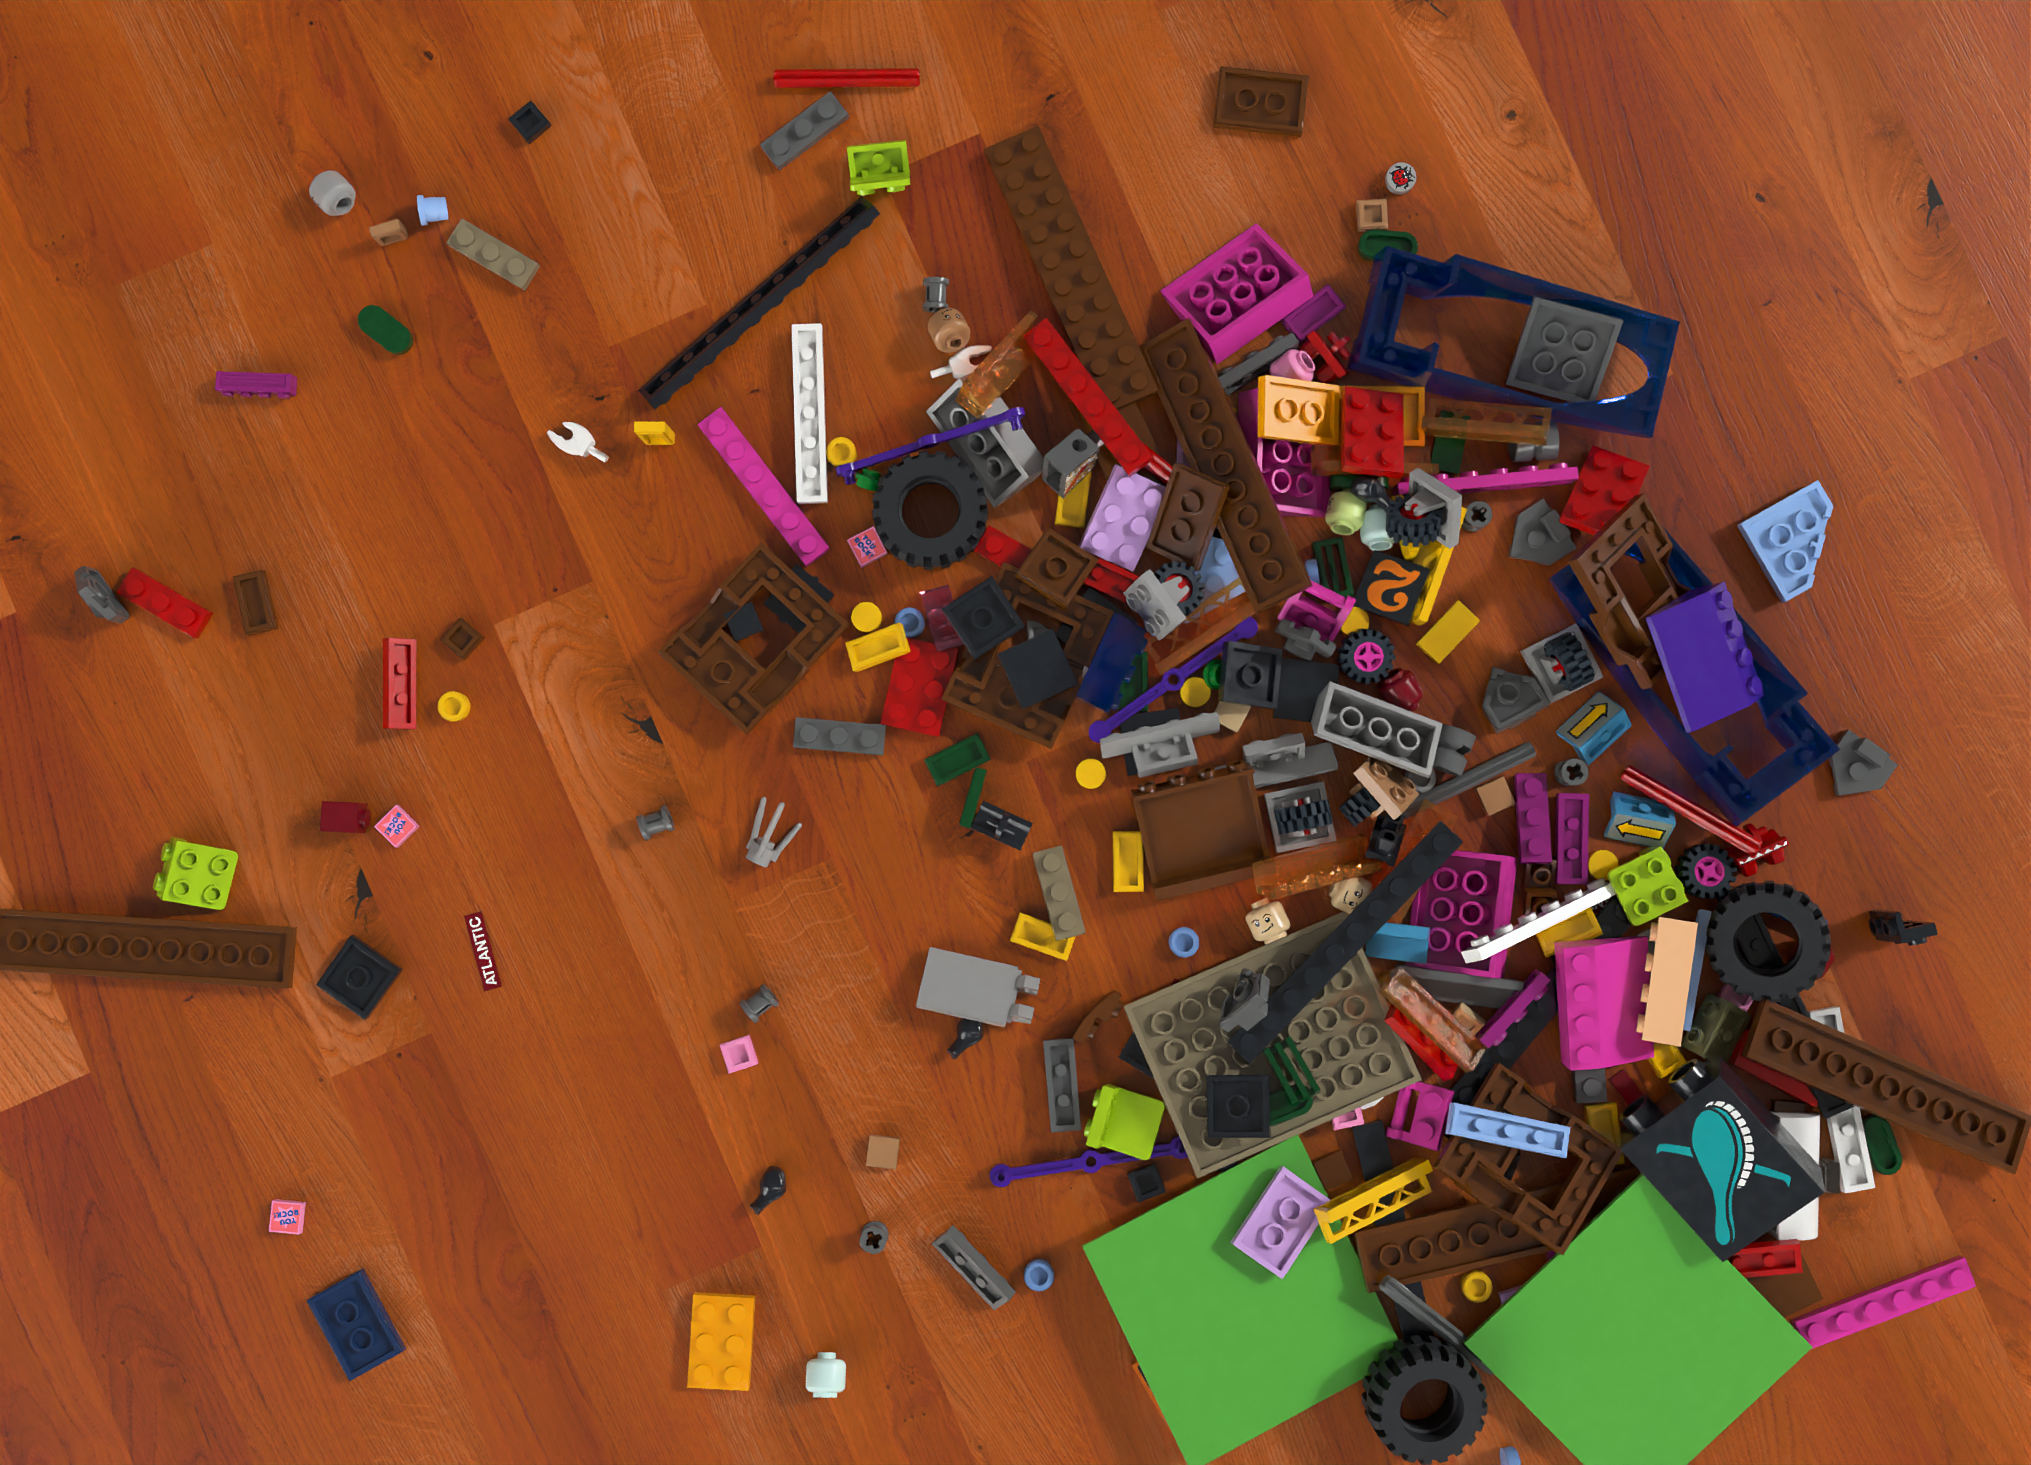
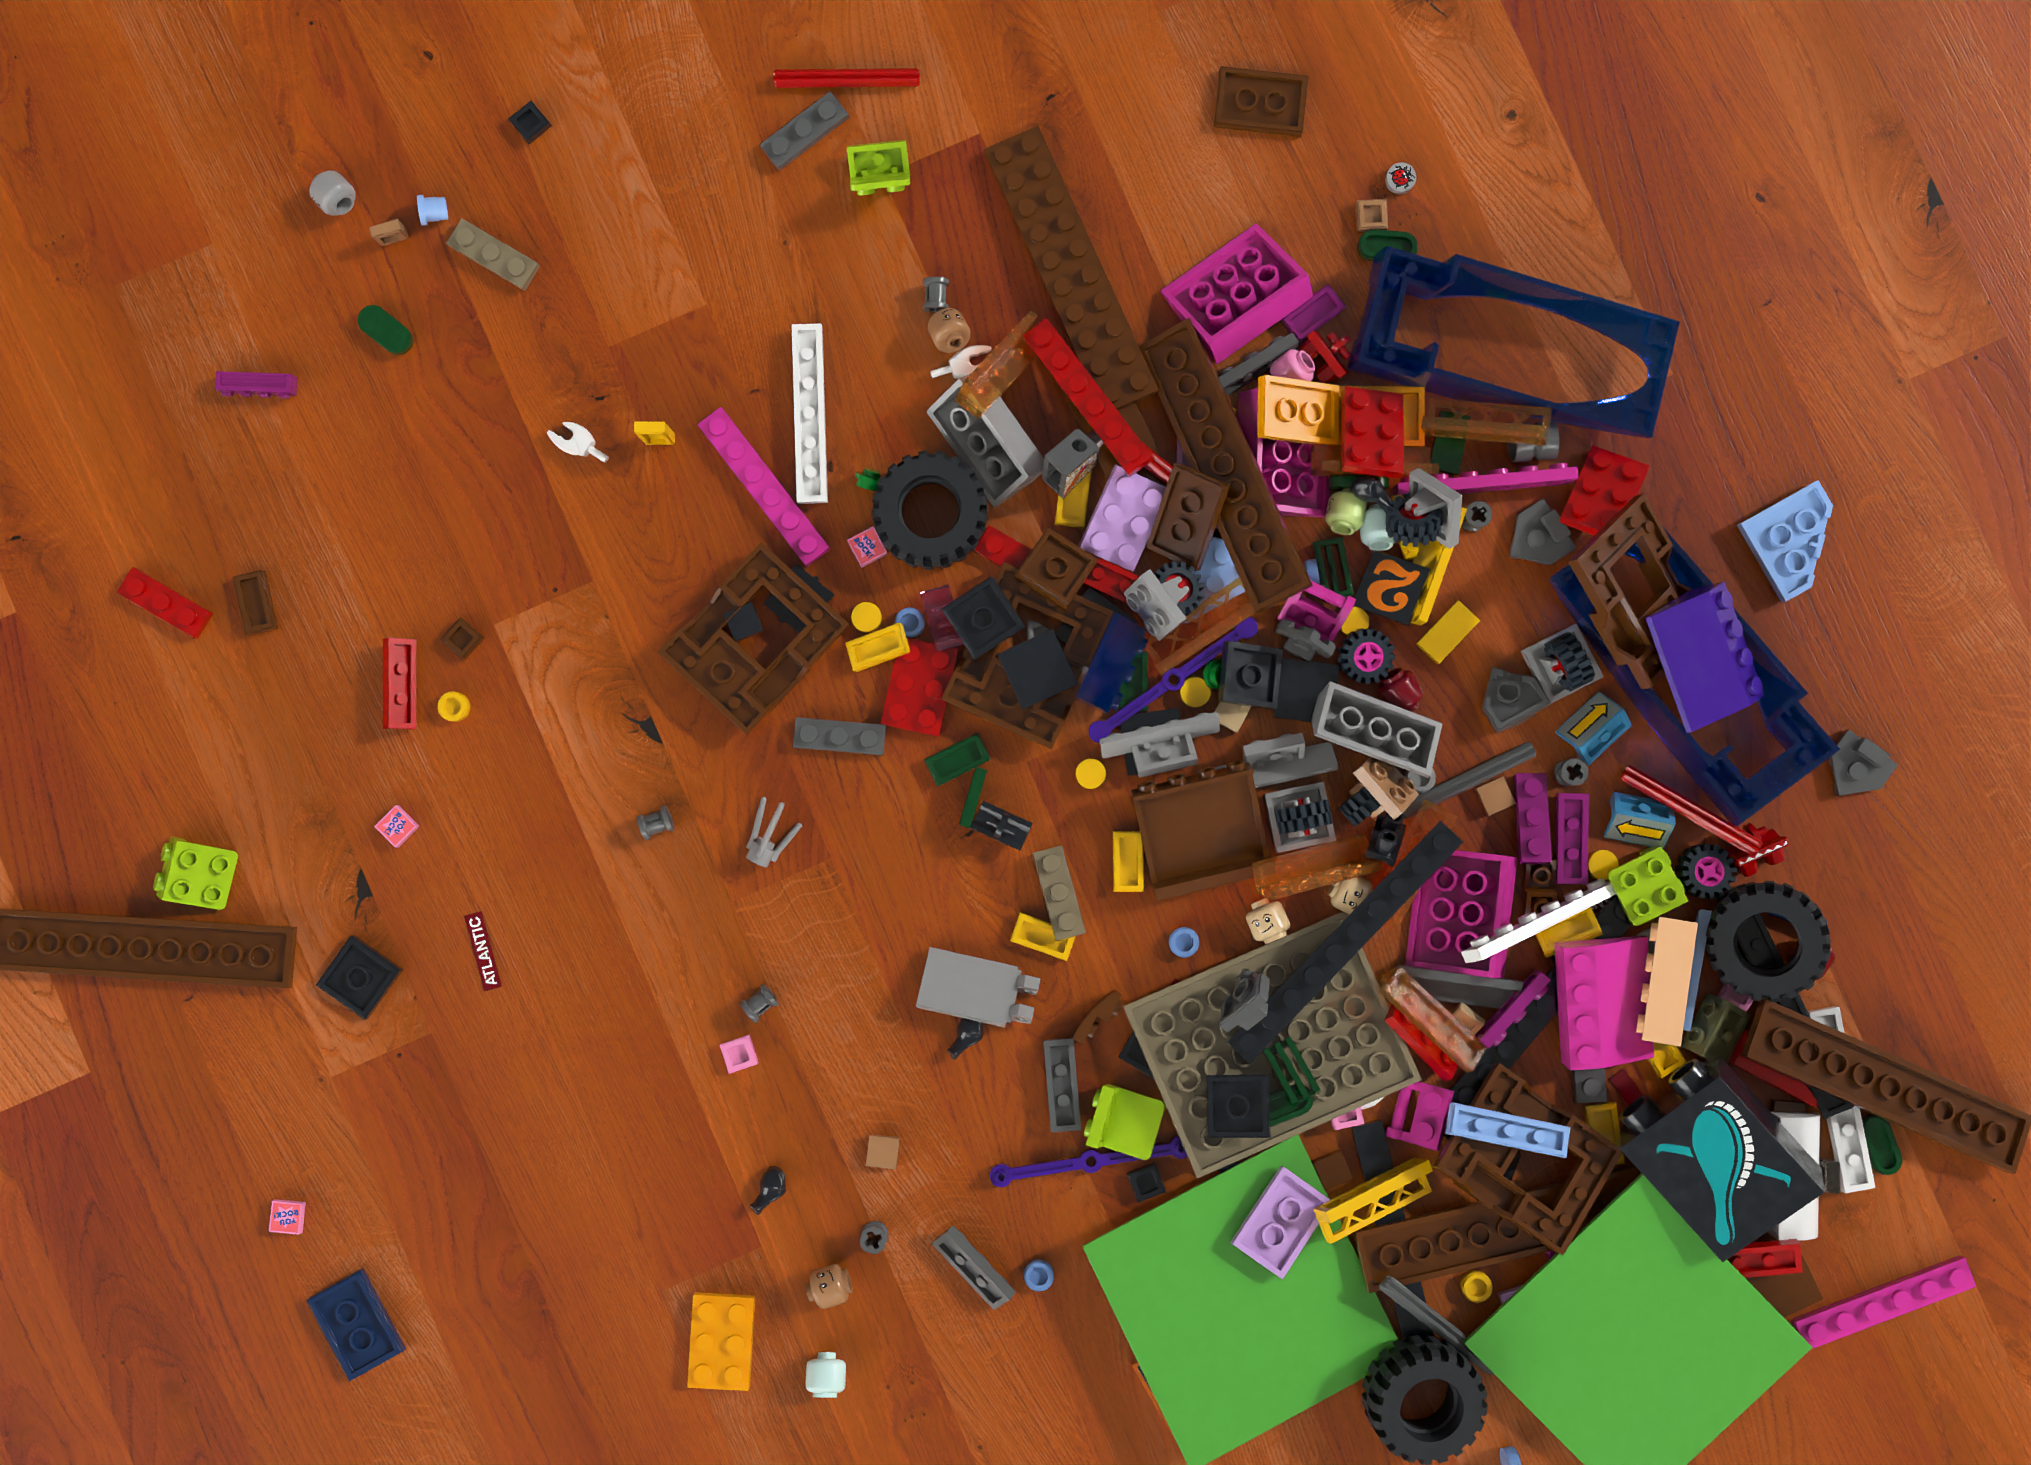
dark grey plate [74,566,130,624] -> none
dark red brick [320,801,371,833] -> none
black plate [638,196,880,409] -> none
yellow tile [826,437,857,467] -> none
dark purple piece [835,407,1026,485] -> none
dark azure panel [1365,922,1430,964] -> none
dark grey wheel [1432,724,1476,777] -> none
dark grey plate [1505,295,1623,408] -> none
black bracket [1869,909,1938,946] -> none
none -> medium nougat head [805,1264,853,1309]

